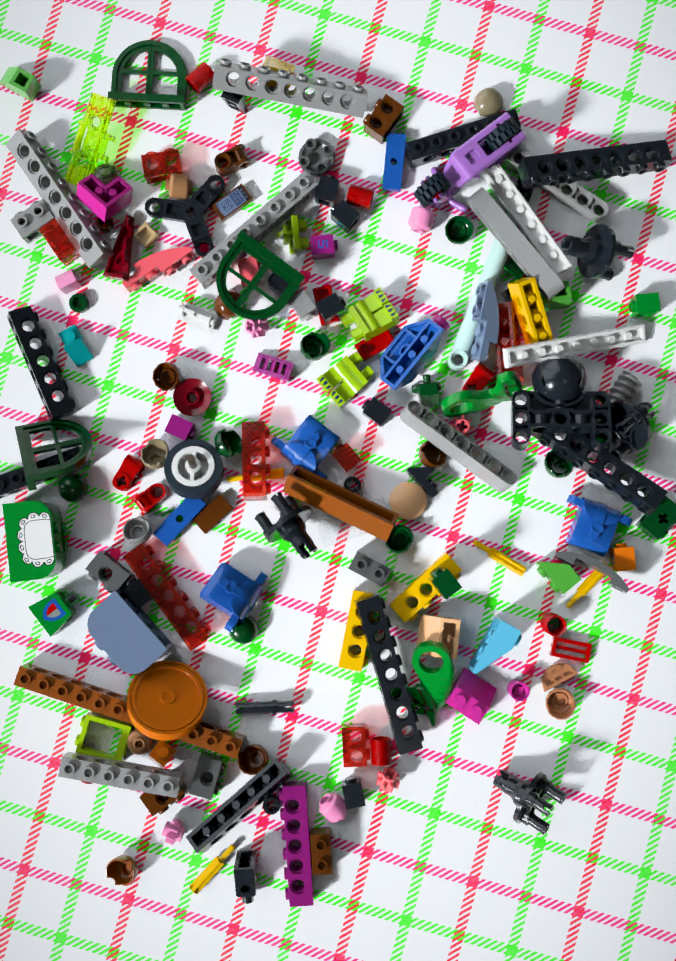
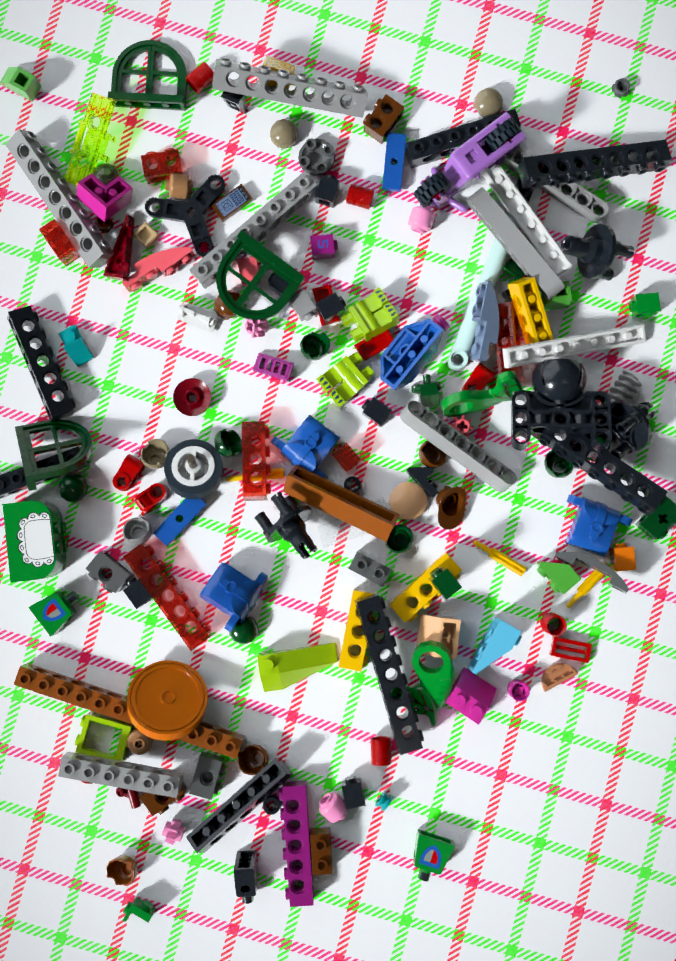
light grey brick [10,199,59,244] -> none
bright pink brick [55,268,82,295] -> none
dark green tile [69,293,89,314] -> none
sand blue brick [87,588,174,674] -> none
orange brick [147,740,176,768] -> none
reddish brown hair [152,362,182,391] -> none
magenta brick [164,414,197,441] -> none
yellow axle [189,844,235,894] -> none
reddish brown tile [193,494,234,534] -> none
reddish brown piece [214,144,252,176] -> none
black pin [235,699,295,715] -> none
lime hips [277,215,309,255] -> none
black brick [330,199,360,233] -> none
clear red brick [342,723,371,767] -> none
coral gear [376,767,401,793] -> none
dark green hair [445,215,474,245] -> none
black piece [493,769,567,835] -> none
nougat hair [545,688,576,720] -> none
none -> dark red arm [116,788,141,809]
none -> green bracket [122,896,156,923]
none -> lime wedge [257,642,338,692]
none -> dark tan hair [270,119,298,149]
none -> teal bush [375,791,393,811]
none -> green torso [413,829,455,882]
none -> reddish brown piece [436,486,467,530]
none -> dark grey plate [611,78,630,98]

